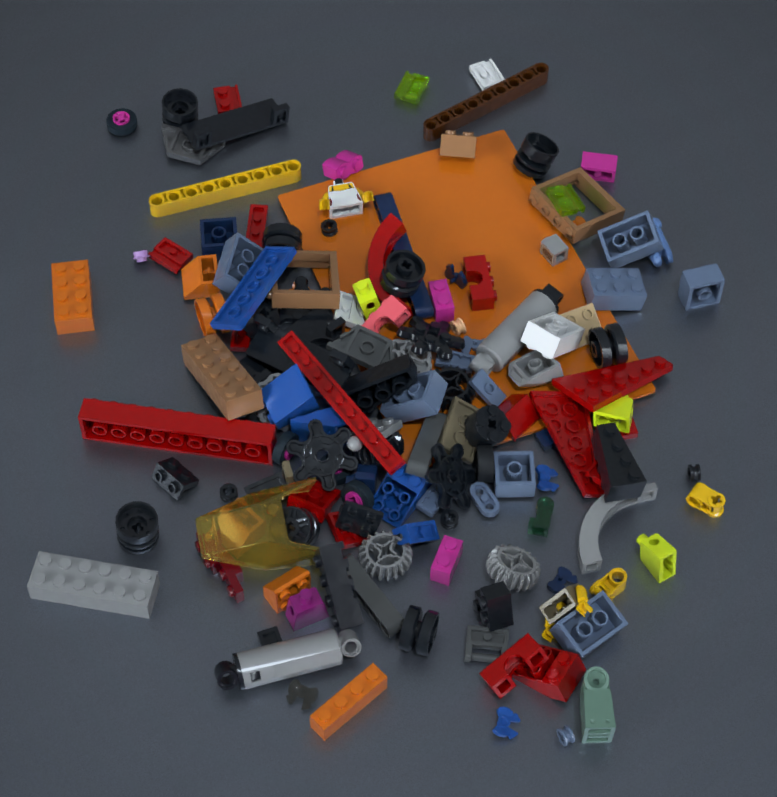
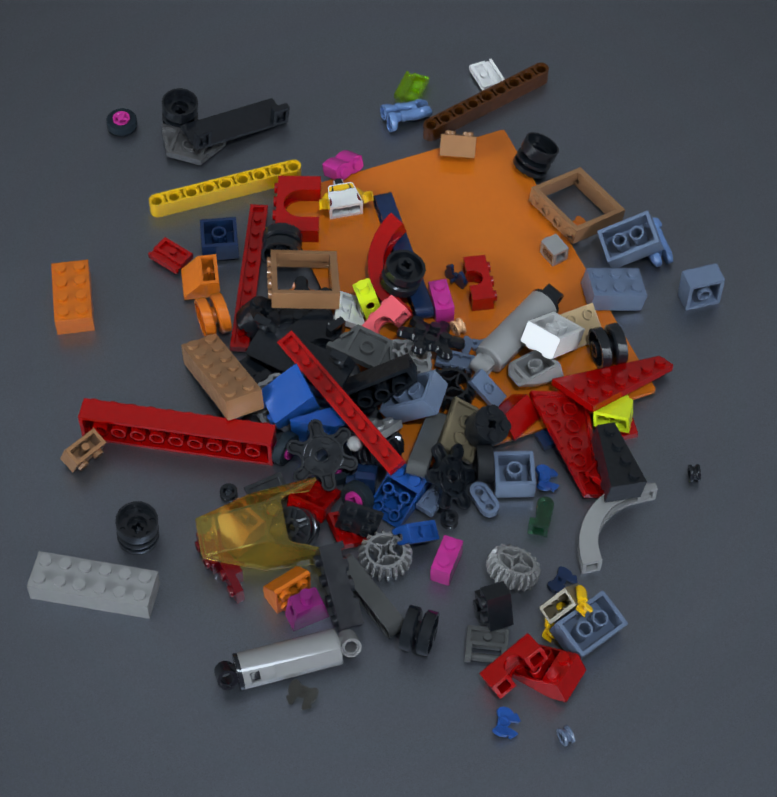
lavender plate [133,250,150,263] -> none
black bracket [151,457,199,500] -> none
blue plate [210,246,297,331] -> none
sand blue brick [212,232,264,295] -> none
red plate [213,85,242,114] -> none
black plate [257,626,282,646] -> none
dark tan tile [281,460,295,488] -> none
orange brick [310,663,388,741] -> none
black bush [321,219,338,237] -> none
clear neon green plate [546,183,586,217] -> none
sand green piece [579,666,616,743] -> none
dark pink brick [581,151,618,183] -> none
yellow piece [589,568,627,601] -> none
neon yellow torso [636,533,677,583] -> none
yellow piece [686,482,726,518] -> none
none -> medium nougat brick [60,428,107,473]
none -> red arch [273,176,321,242]
none -> medium blue piece [380,99,433,133]

